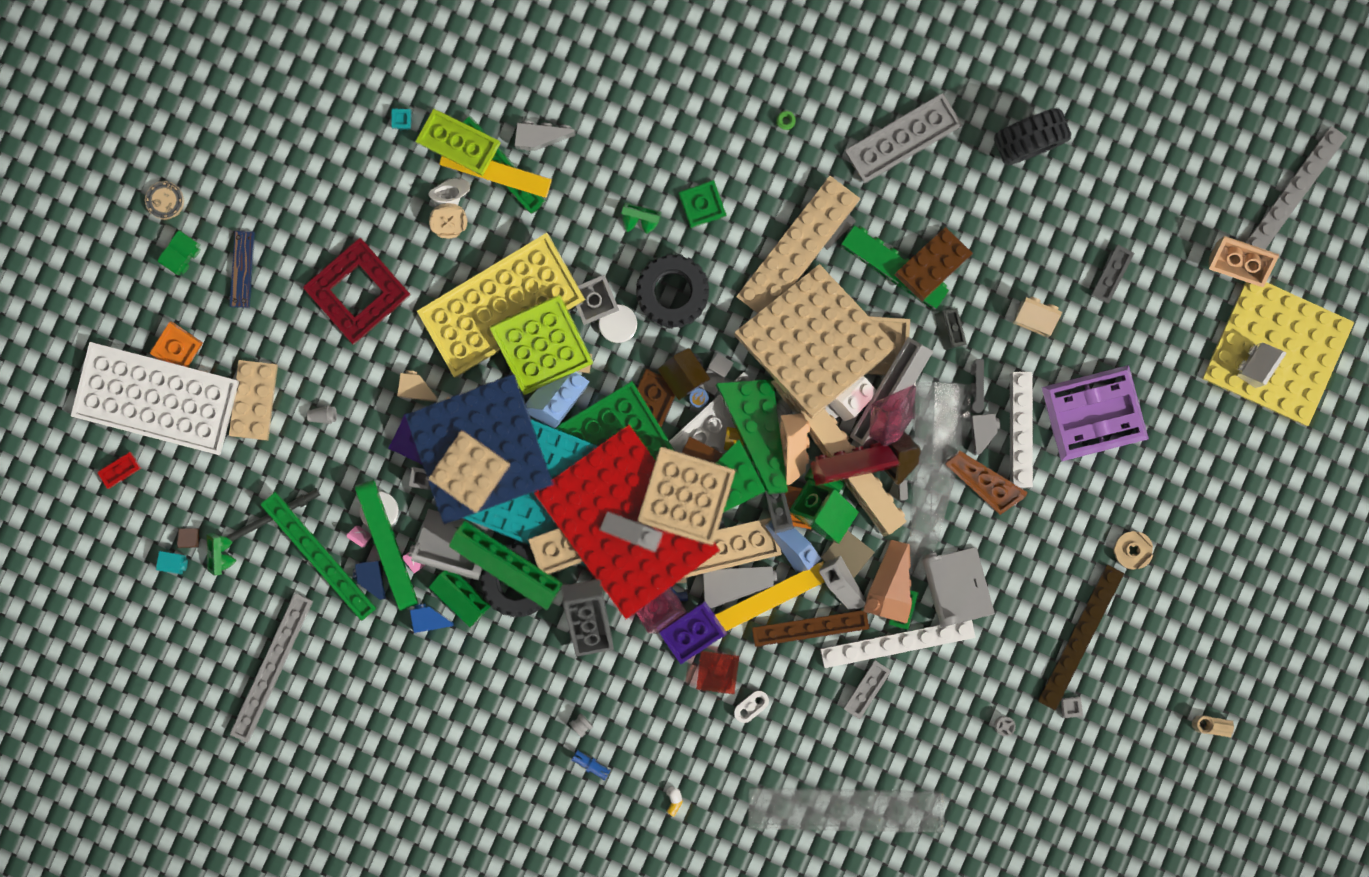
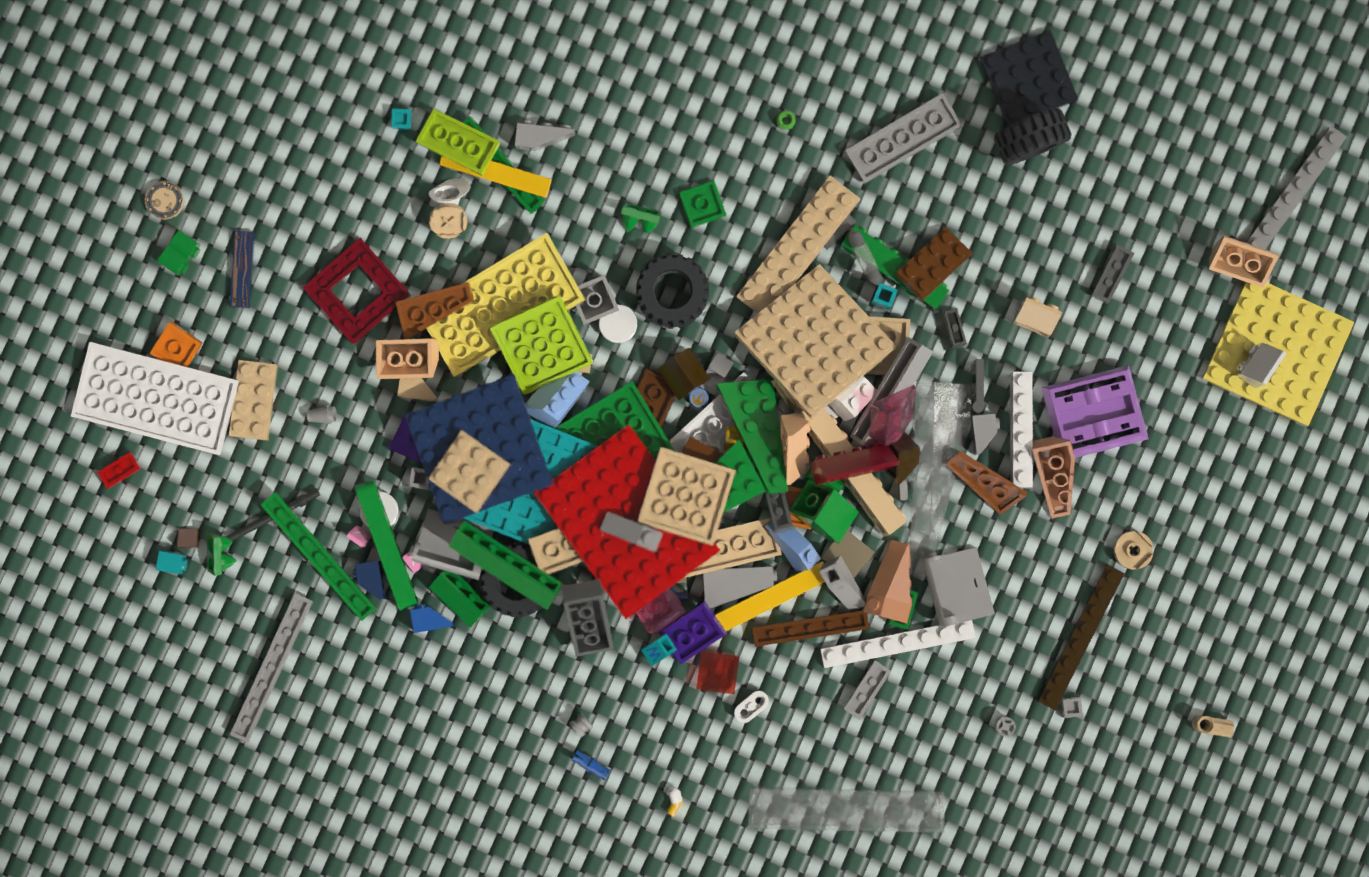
none -> light nougat slope [376,339,439,379]
none -> dark orange wing [396,282,474,339]
none -> teal brick [641,634,677,666]
none -> piece [848,230,881,285]
none -> teal brick [871,283,898,310]
none -> black plate [979,30,1079,126]
none -> nougat wedge [1032,437,1075,519]

